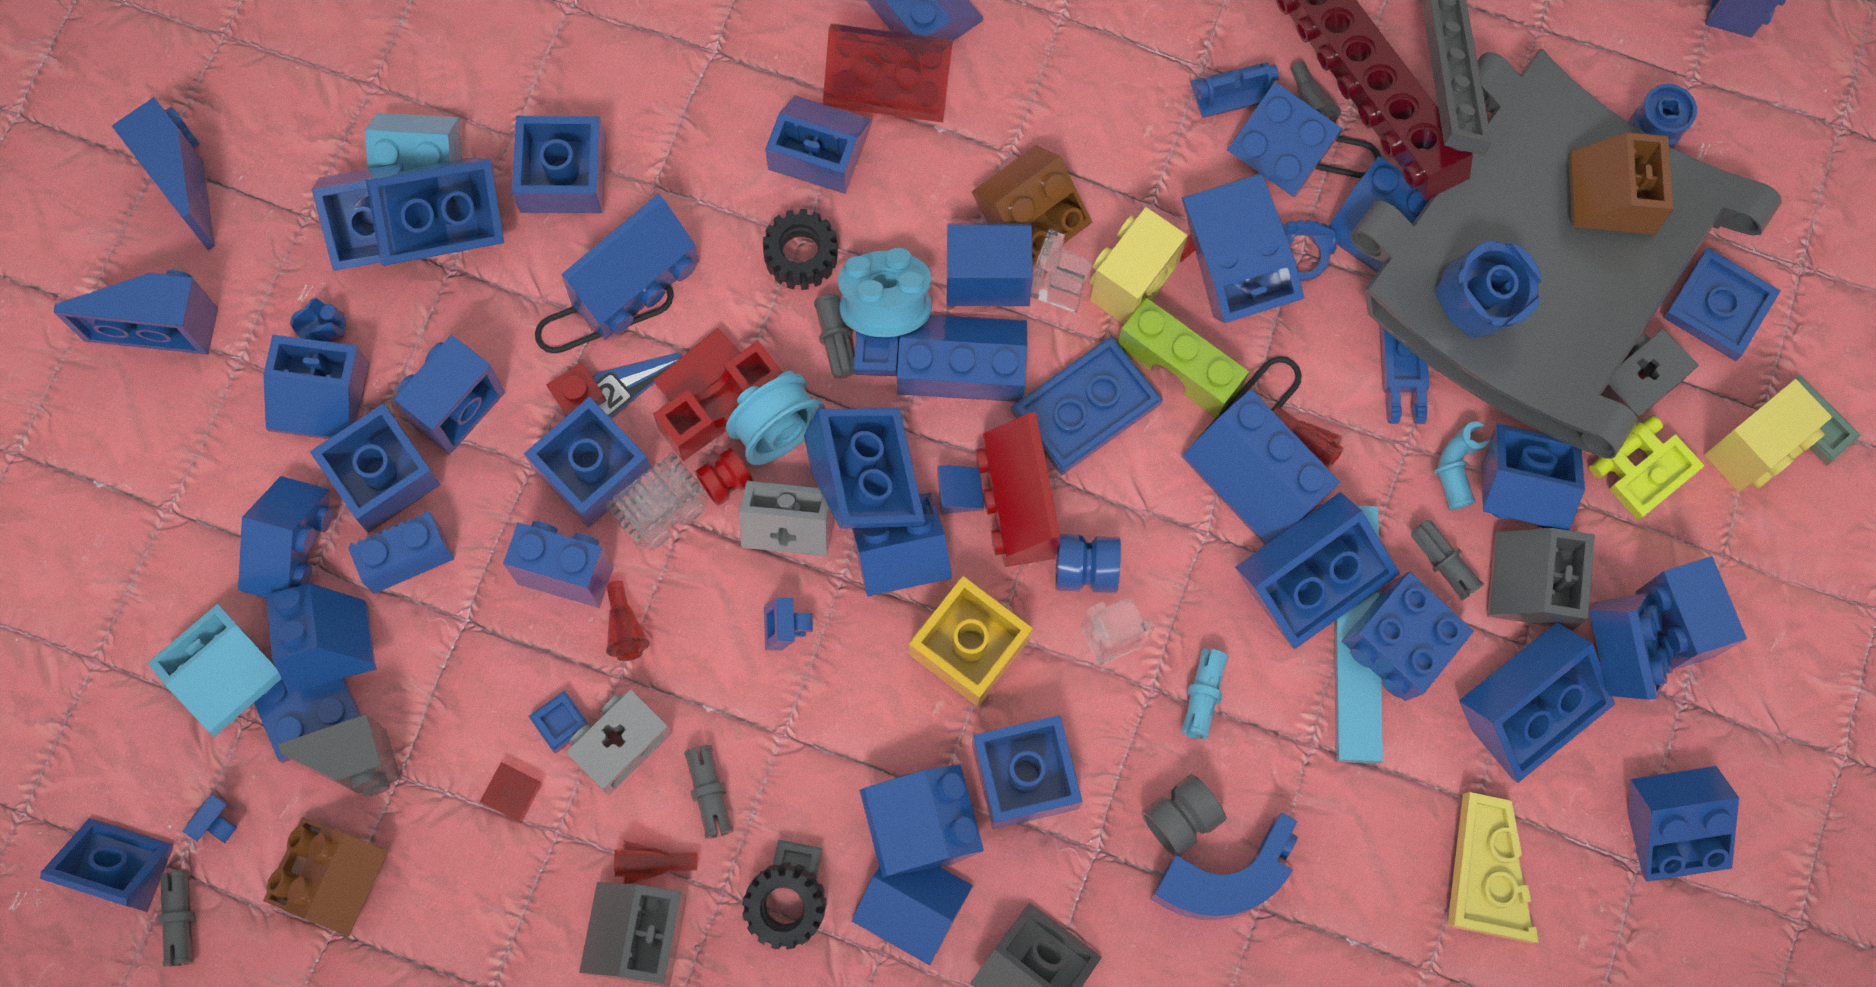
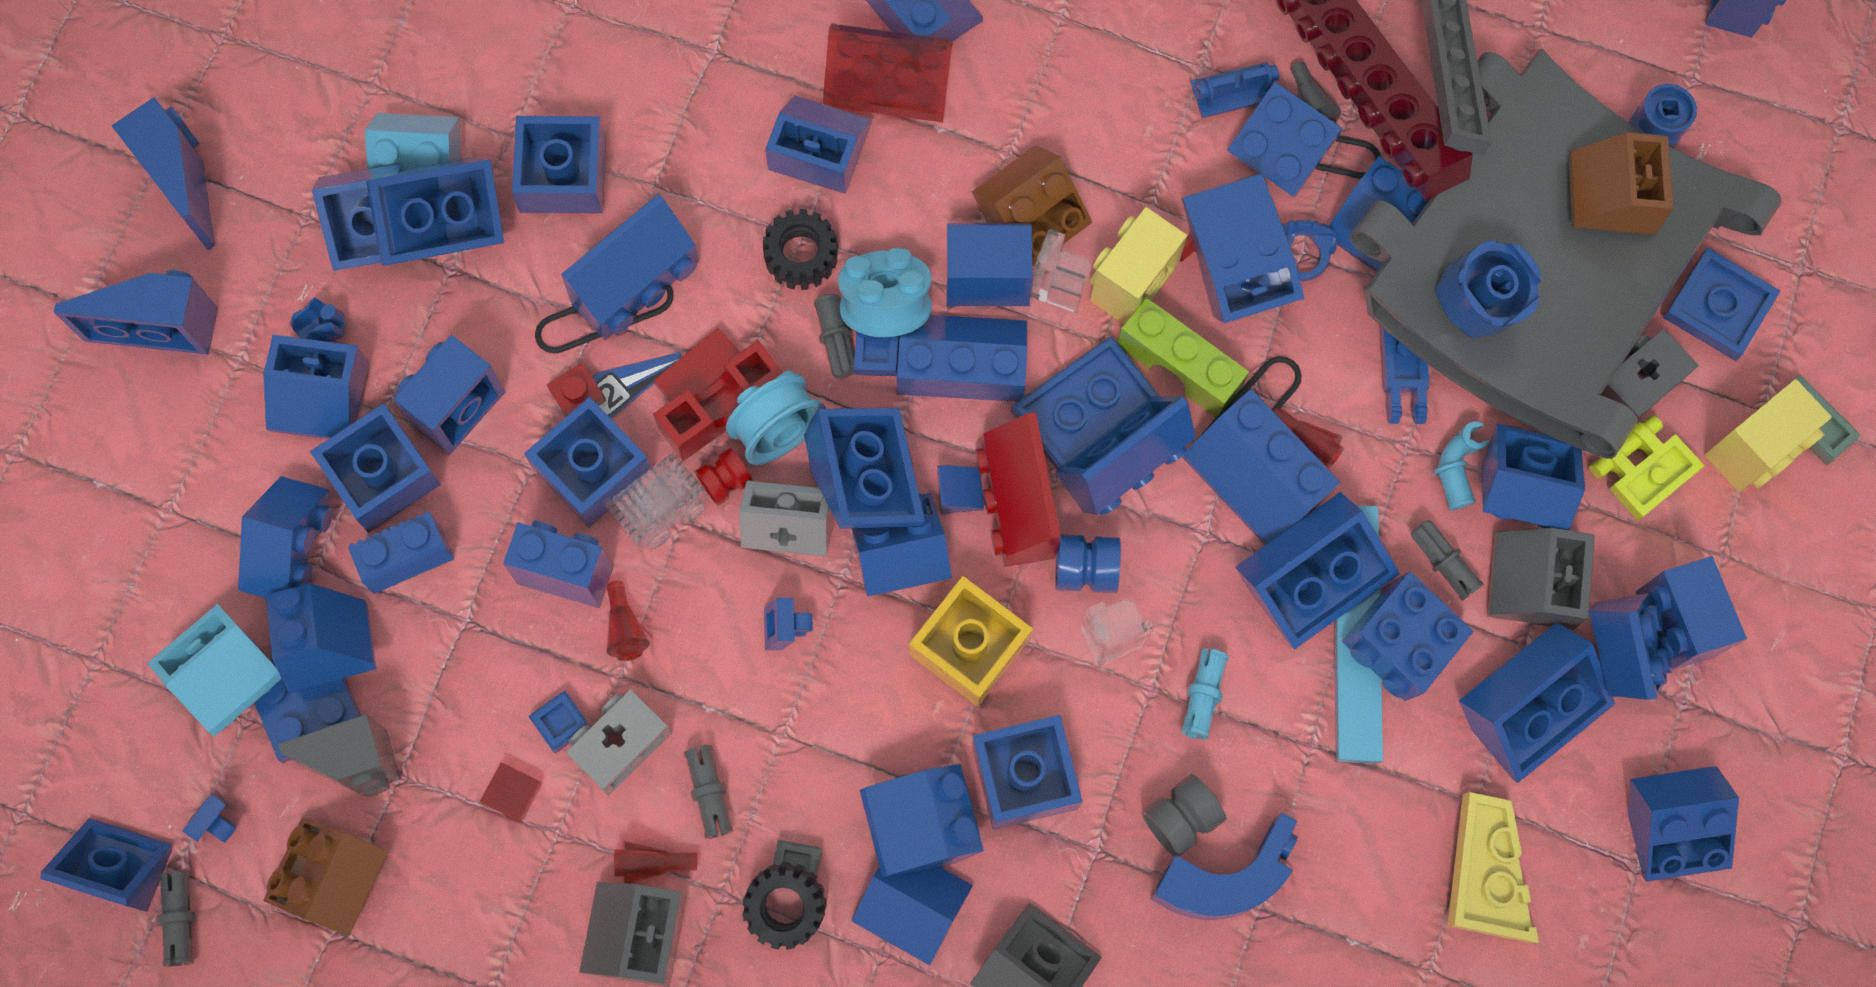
none -> blue slope [1055,396,1196,515]

